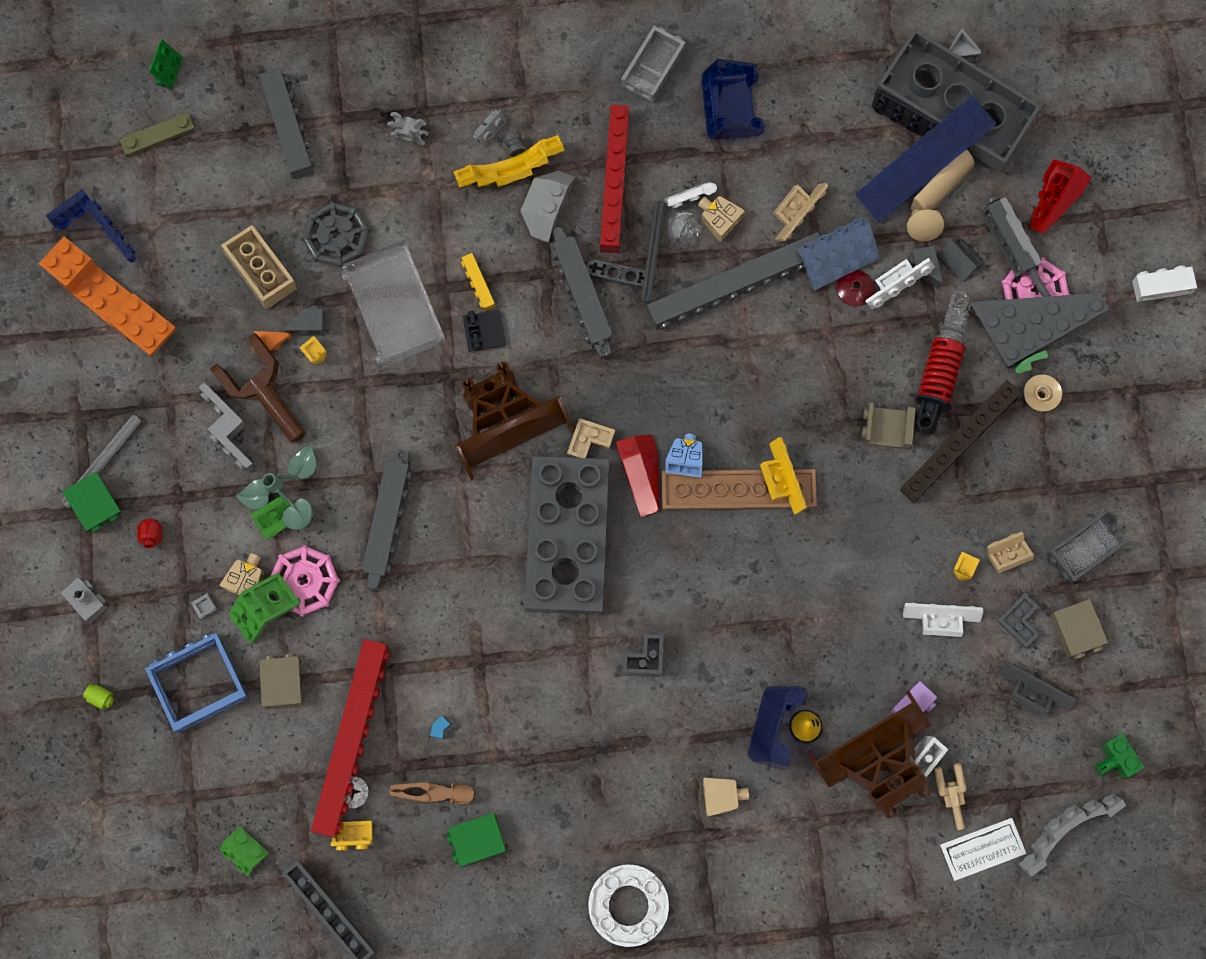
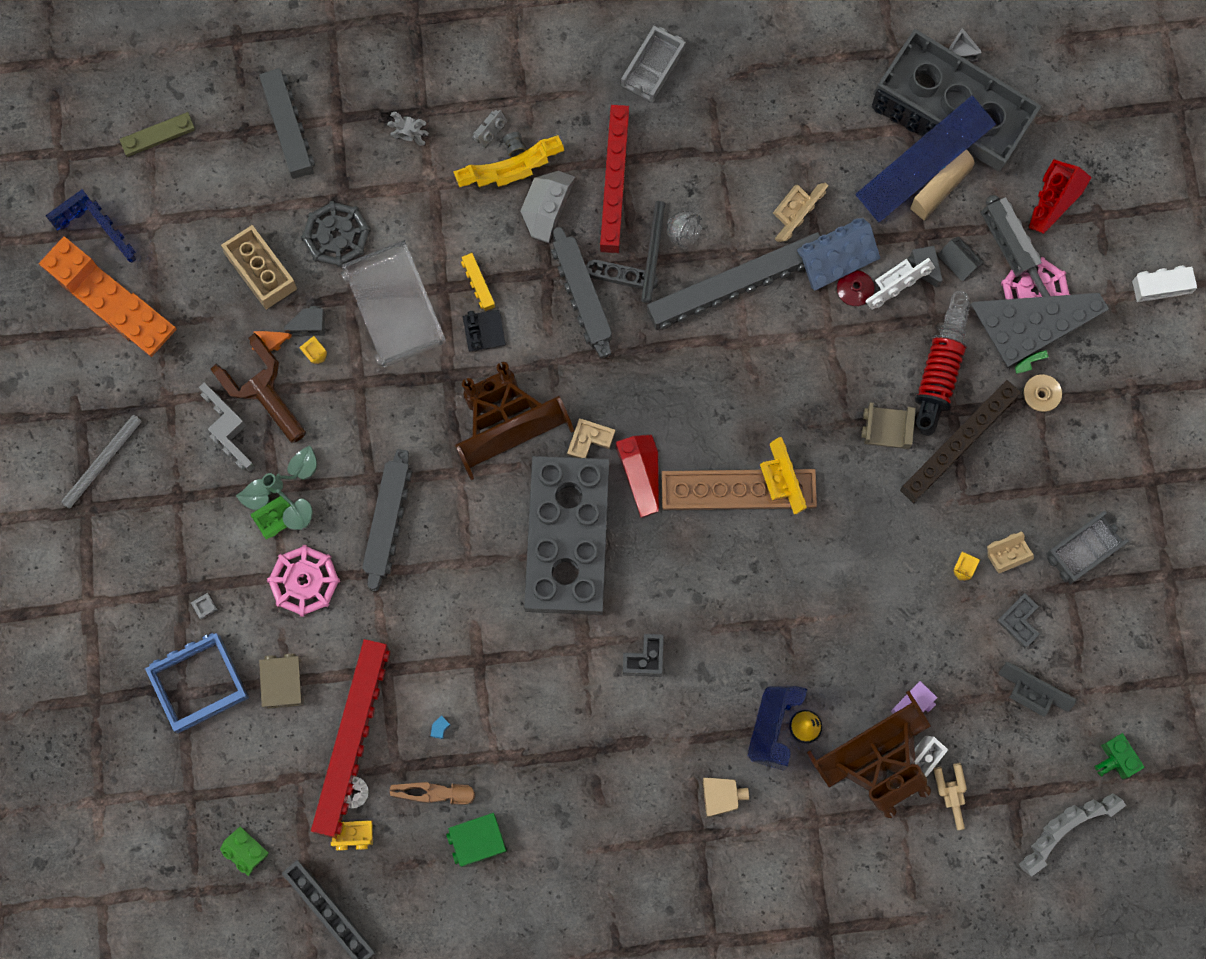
light grey brick [61,577,108,624] -> none
green brick [62,472,122,533] -> none
lime brick [83,684,114,710] -> none
red head [137,518,163,548] -> none
green hinge [149,39,183,90] -> none
tan torso [220,553,264,595] -> none
bright green bracket [228,573,301,644] -> none
white plate [588,865,669,947] -> none
white hinge [664,182,717,208] -> none
light blue torso [665,433,702,478] -> none
tan torso [698,196,745,242] -> none
clear blue windscreen [701,59,765,140] -> none
white bracket [903,603,983,637] -> none
tan dish [907,209,944,242] -> none
white sticker [940,818,1026,881] -> none
dark tan brick [1050,599,1108,660] -> none

